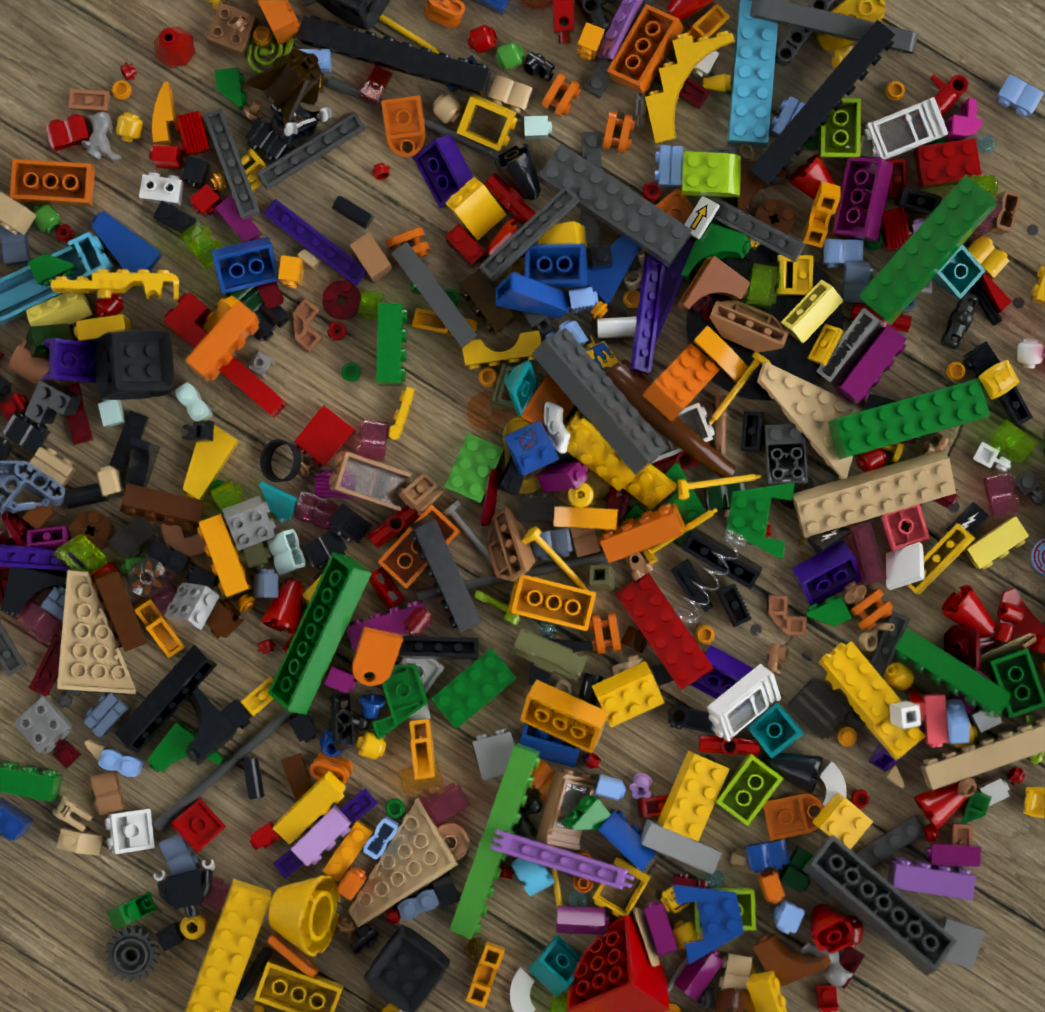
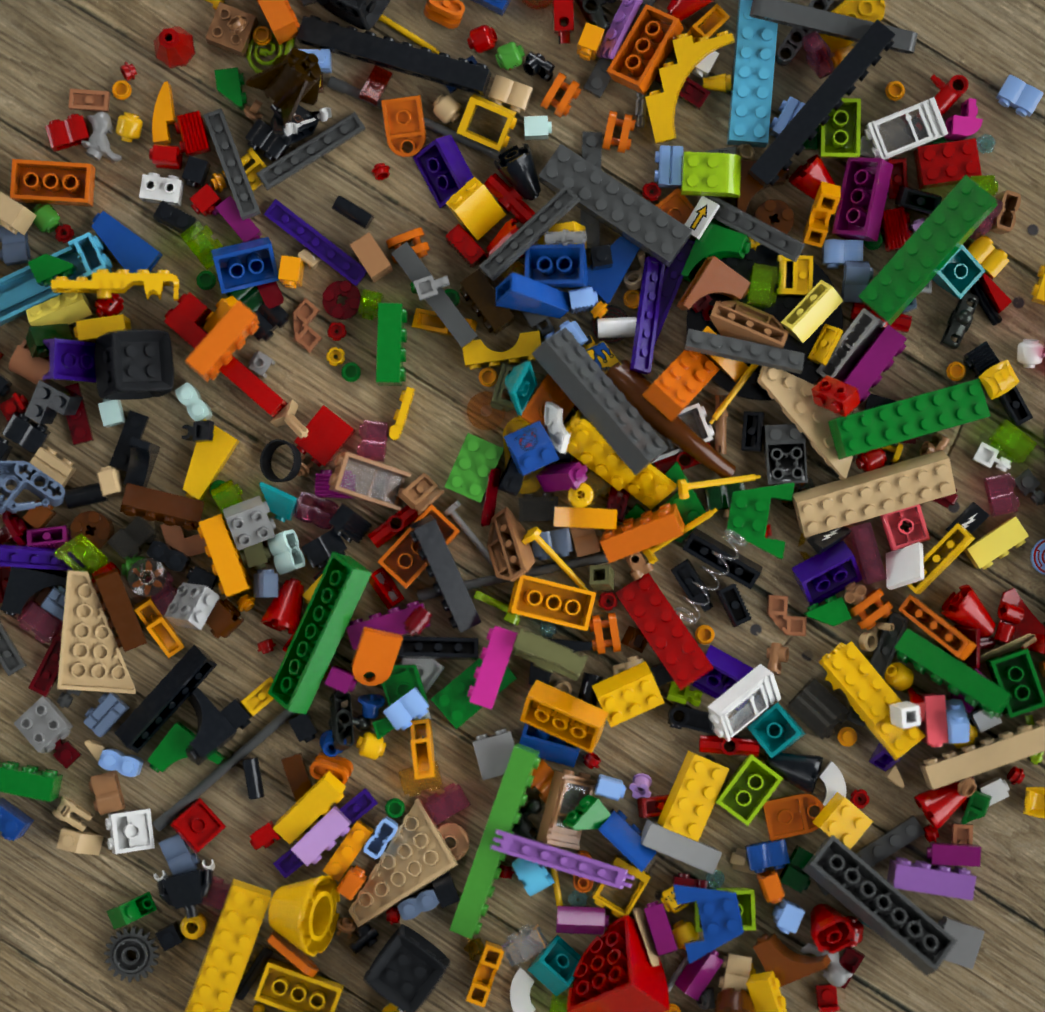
none -> green plate [196,271,216,290]
none -> tan piece [270,399,309,438]
none -> yellow plate [326,347,345,366]
none -> light blue brick [383,687,430,731]
none -> light grey plate [413,275,450,301]
none -> dark pink brick [467,625,518,709]
none -> clear brick [501,924,548,967]
none -> light grey pin [545,229,586,246]
none -> red plate [598,592,618,611]
none -> lime plate [667,681,703,707]
none -> dark grey plate [684,329,805,374]
none -> clear pink brick [802,31,834,79]
none -> red brick [812,375,860,417]
none -> orange brick [898,594,977,661]

